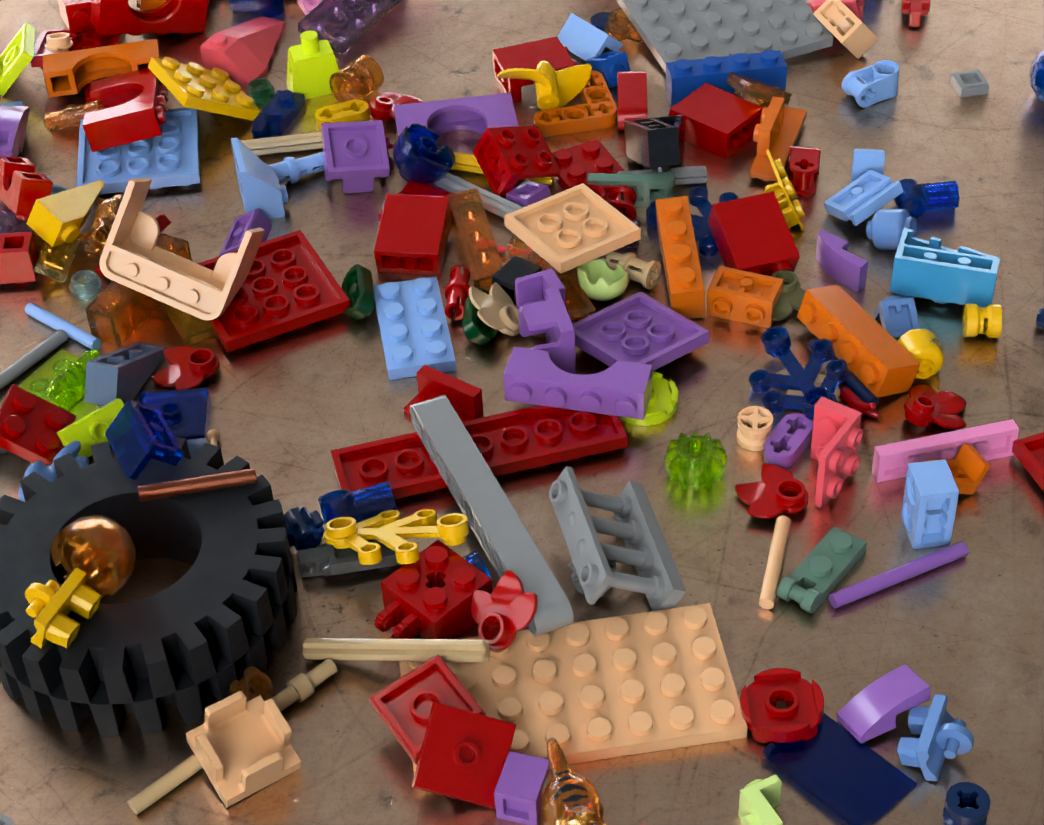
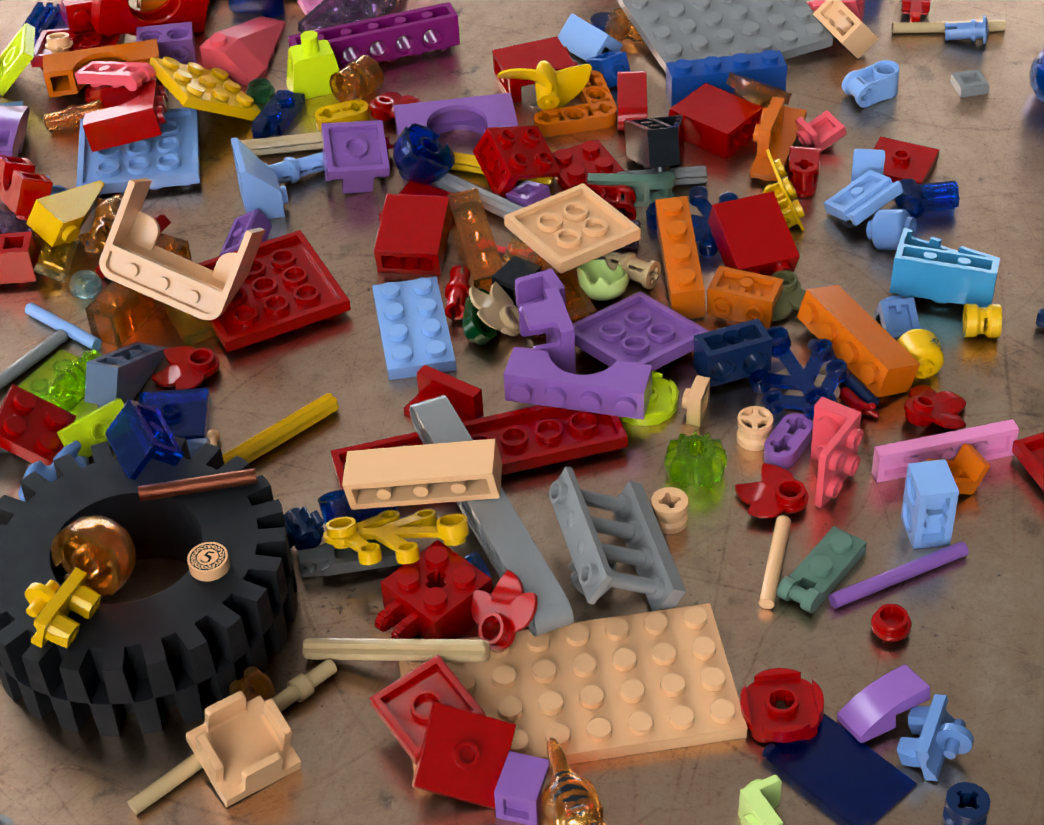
dark green plate [342,264,376,320] -> none
medium lavender slope [816,229,868,293] -> none
none -> clear blue tile [20,2,61,40]
none -> coral plate [74,61,155,91]
none -> medium lavender brick [136,21,197,64]
none -> light nougat tile [187,542,230,582]
none -> yellow axle [222,393,339,465]
none -> magenta brick [288,2,460,72]
none -> light nougat brick [342,439,502,510]
none -> light nougat wheel [651,487,688,534]
none -> light nougat plate [682,375,710,427]
none -> dark blue brick [693,318,773,387]
none -> coral bracket [795,110,847,152]
none -> red plate [871,604,912,642]
none -> red plate [874,136,939,192]
none -> tan bar [891,20,1006,34]
none -> medium blue pin [945,15,989,44]

